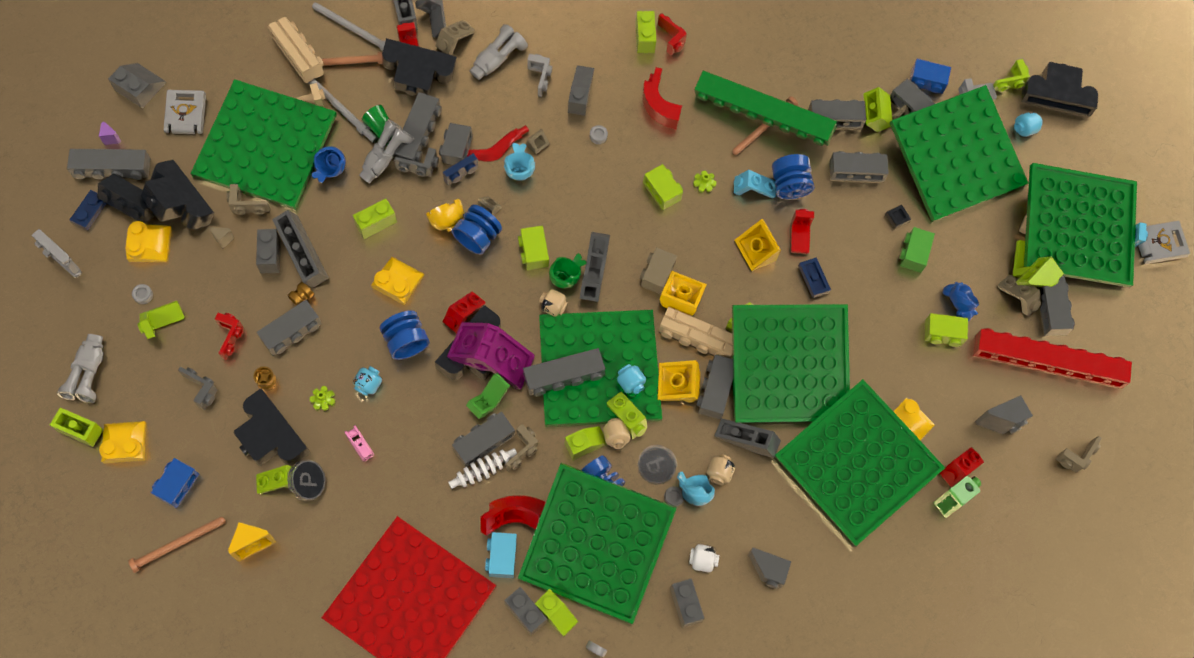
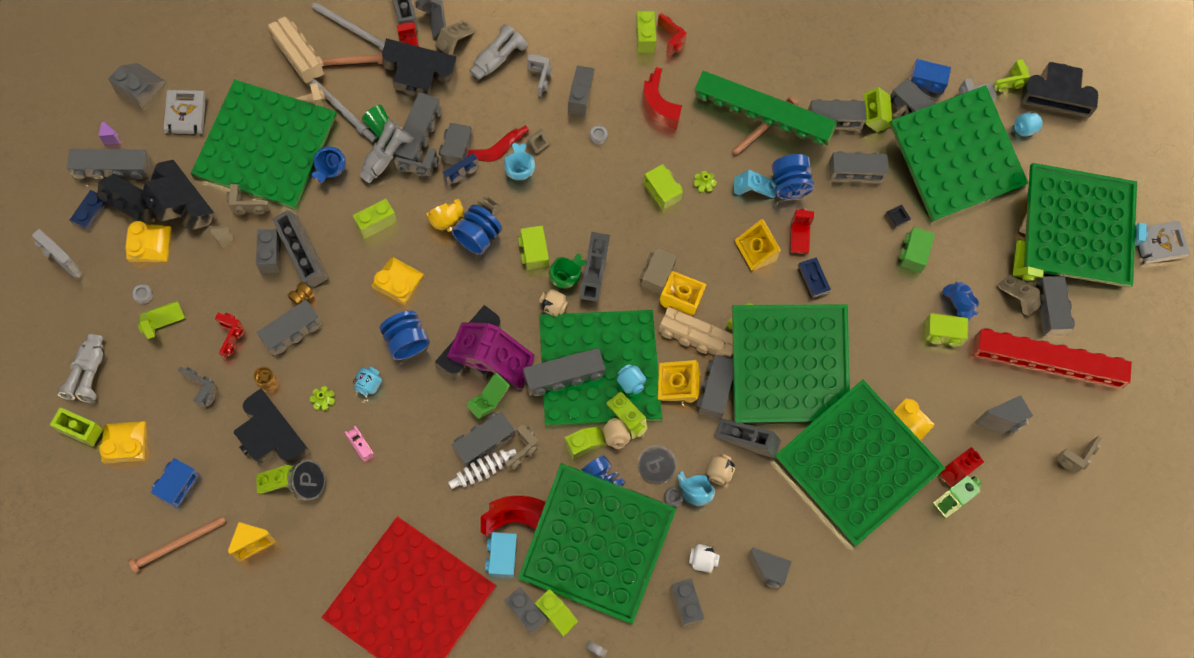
red bracket [442,292,486,334] -> none
lime slope [1016,257,1064,287] -> none

